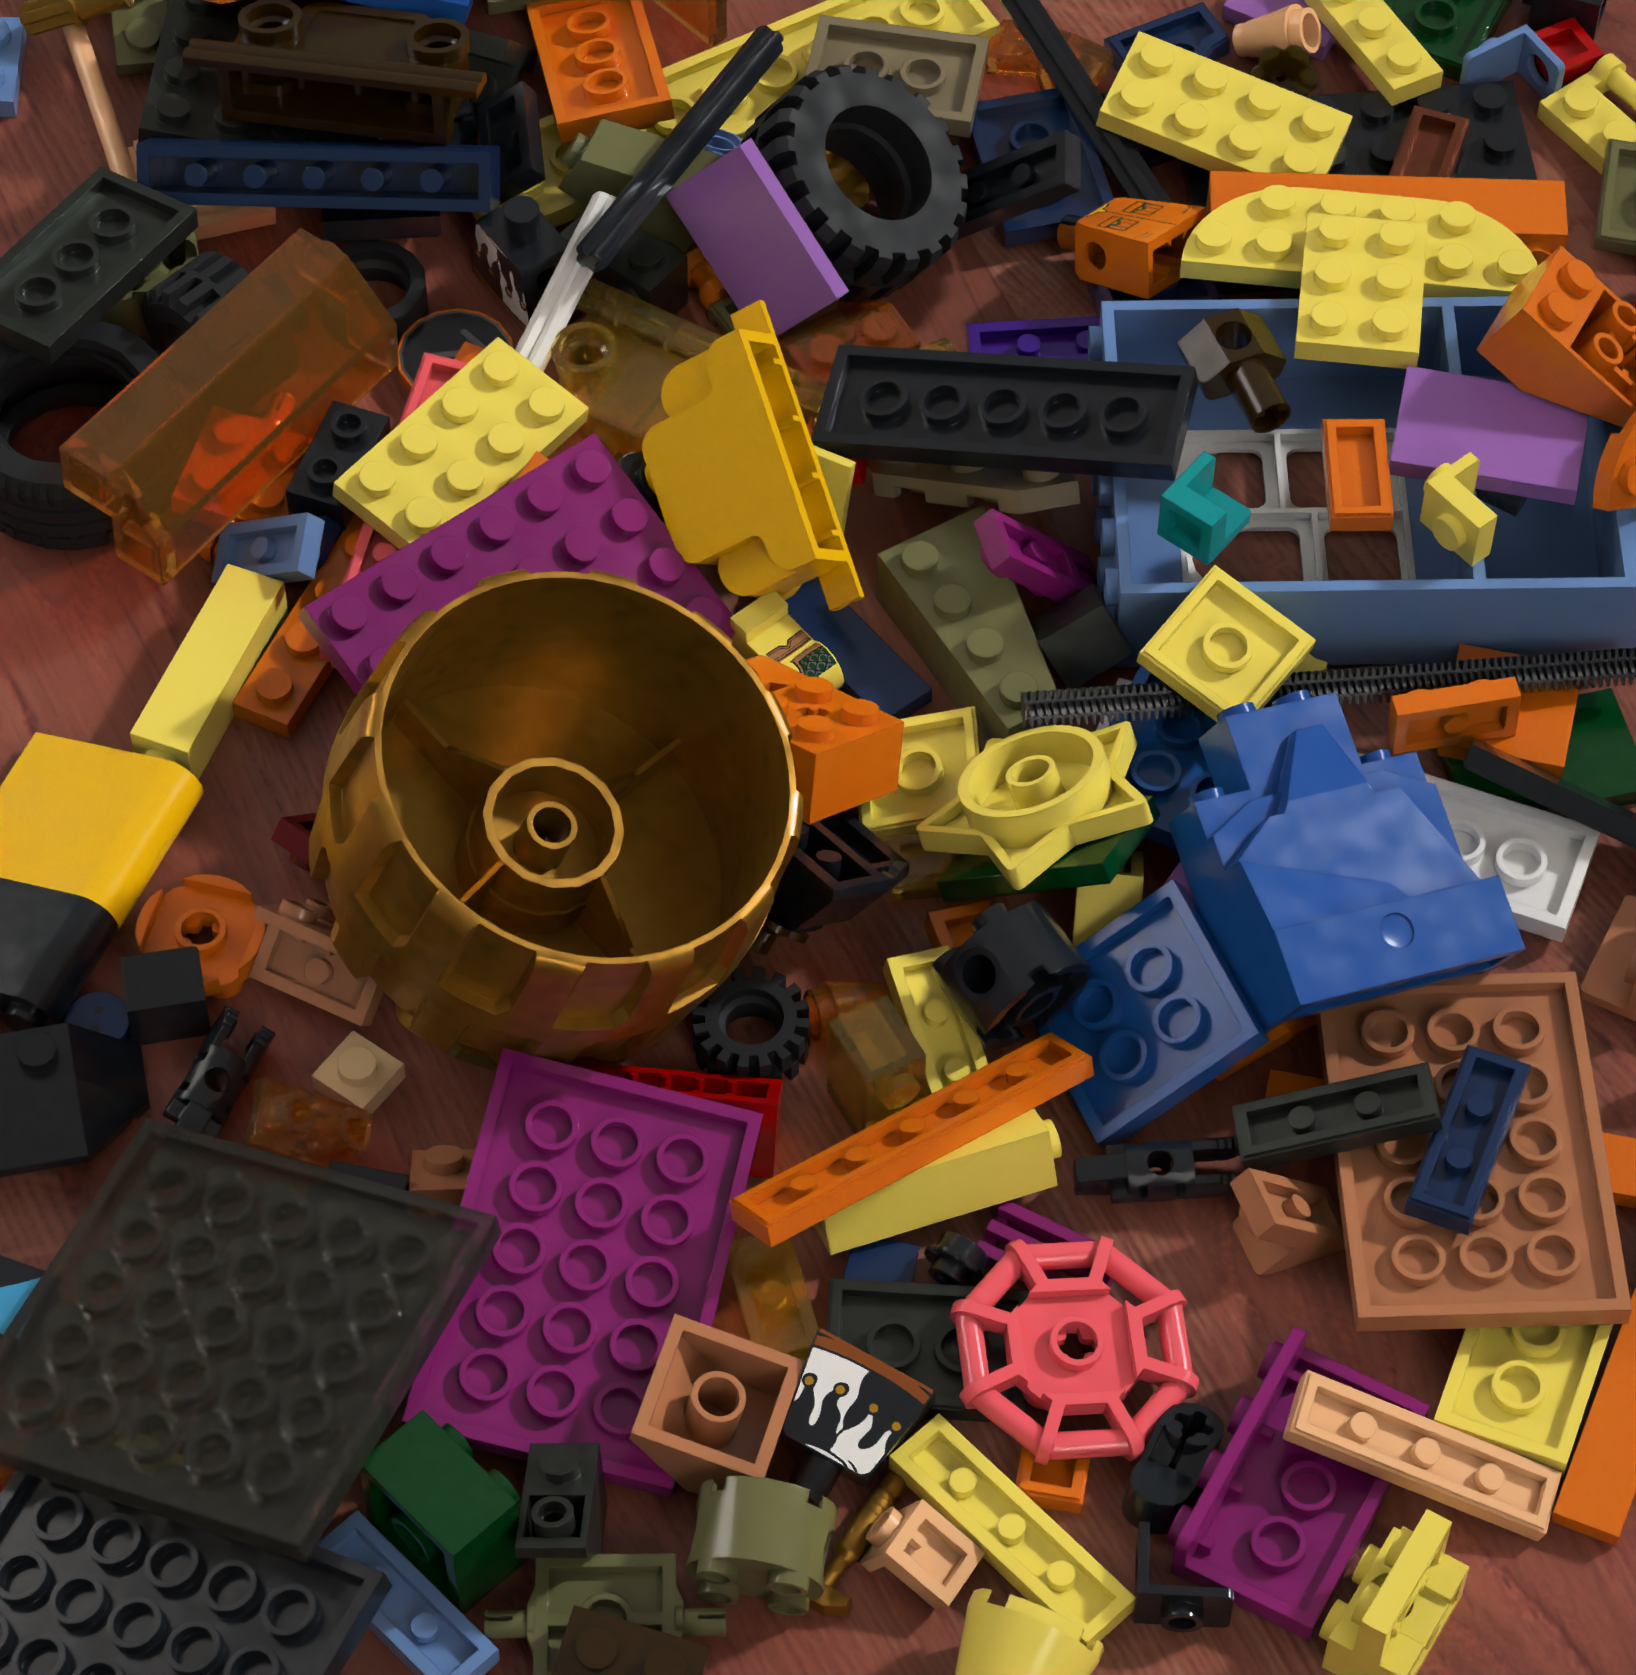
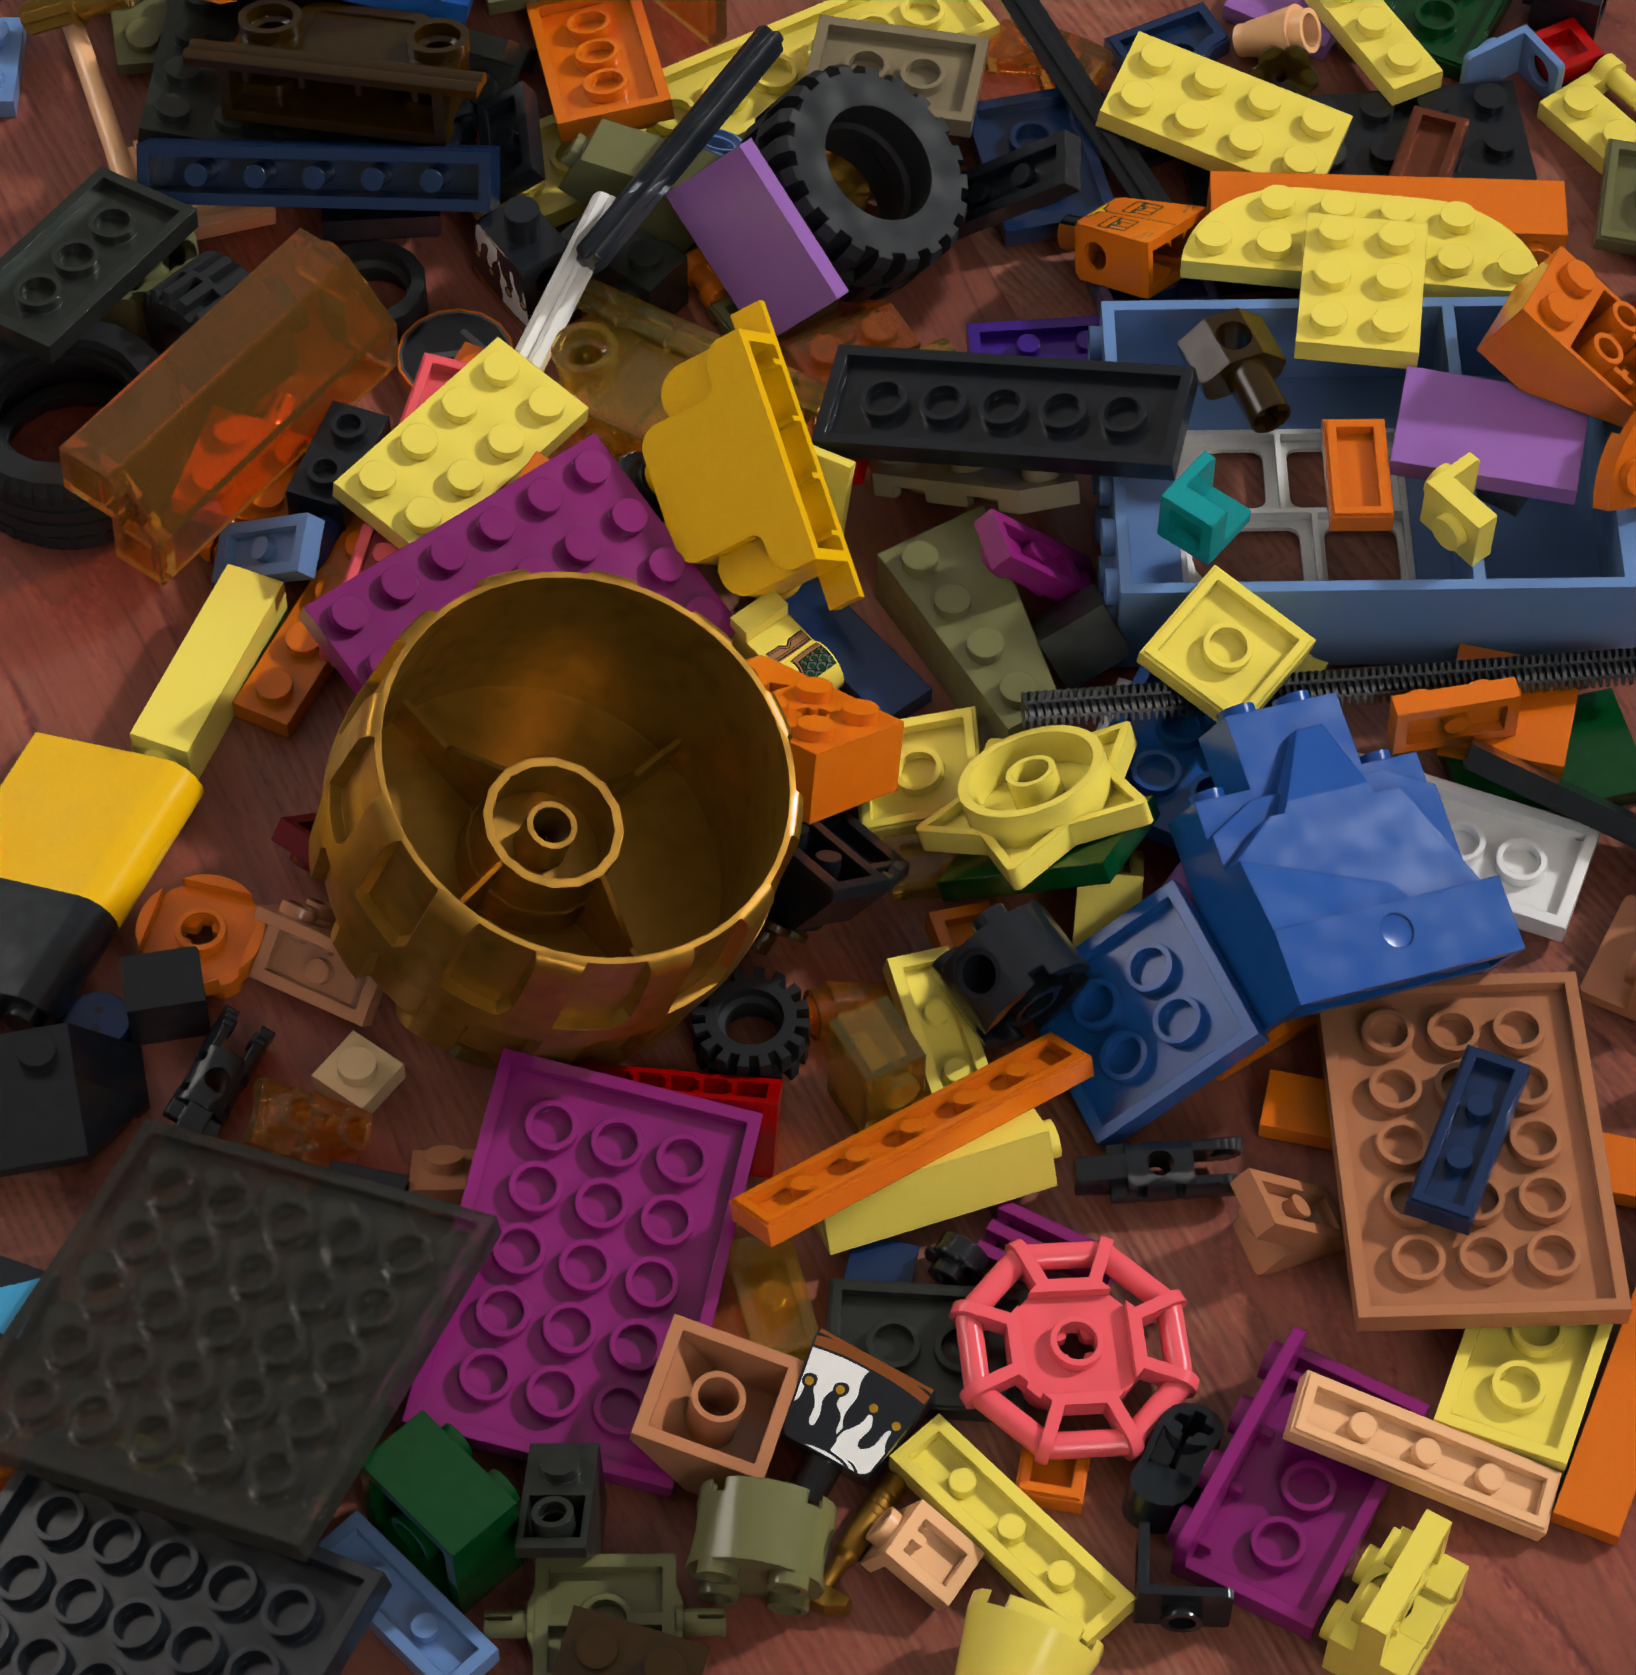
pearl dark grey tile [1232,1062,1443,1170] -> none

